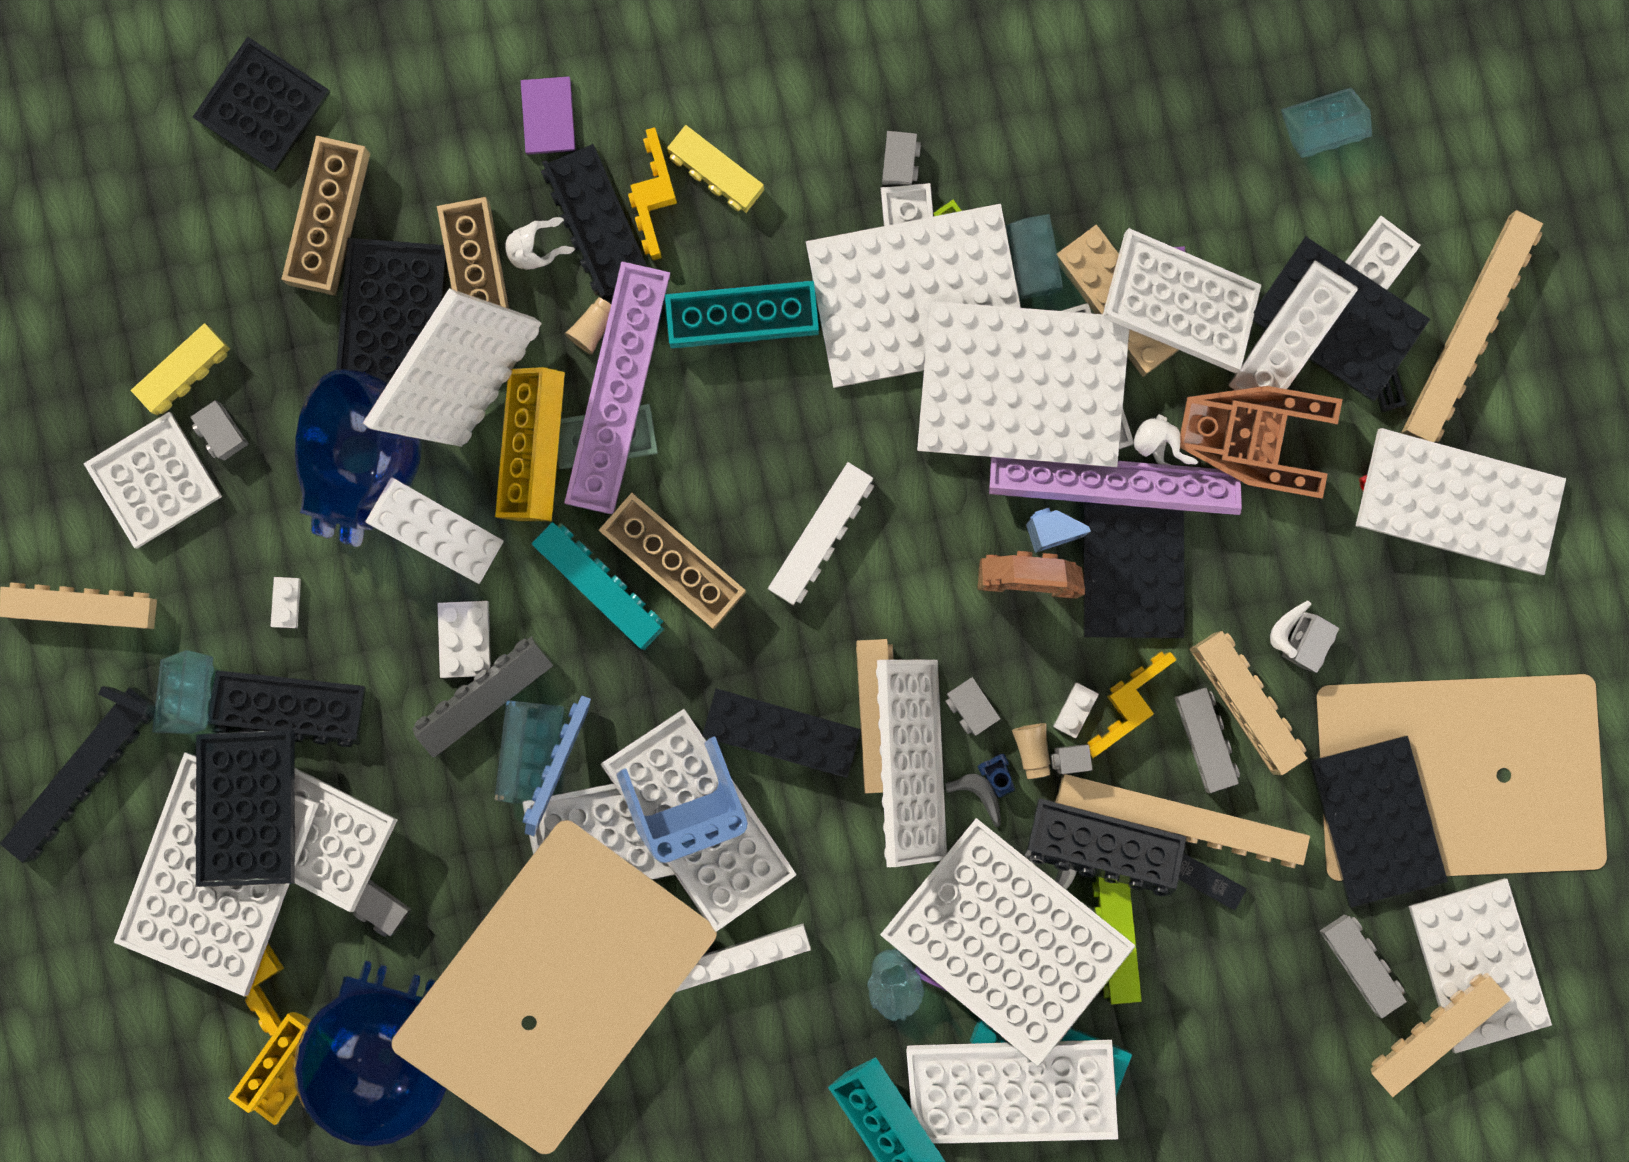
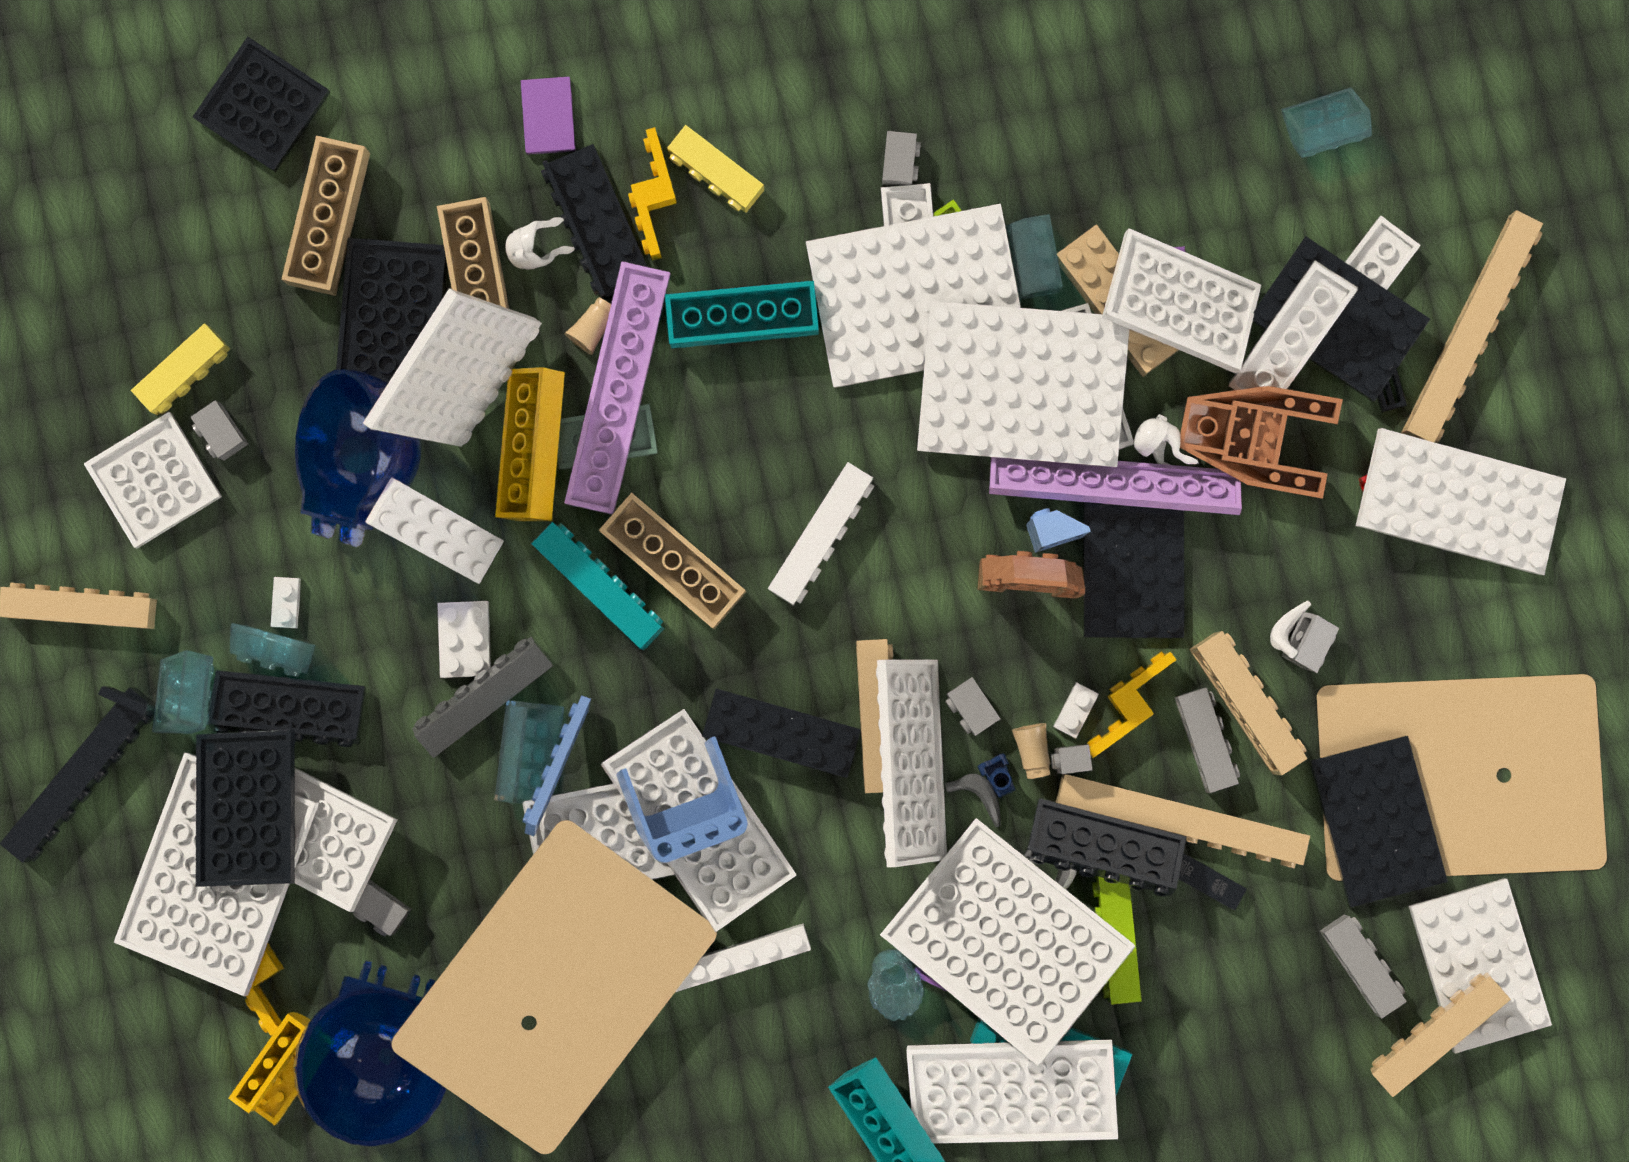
none -> clear light blue slope [230,623,315,677]

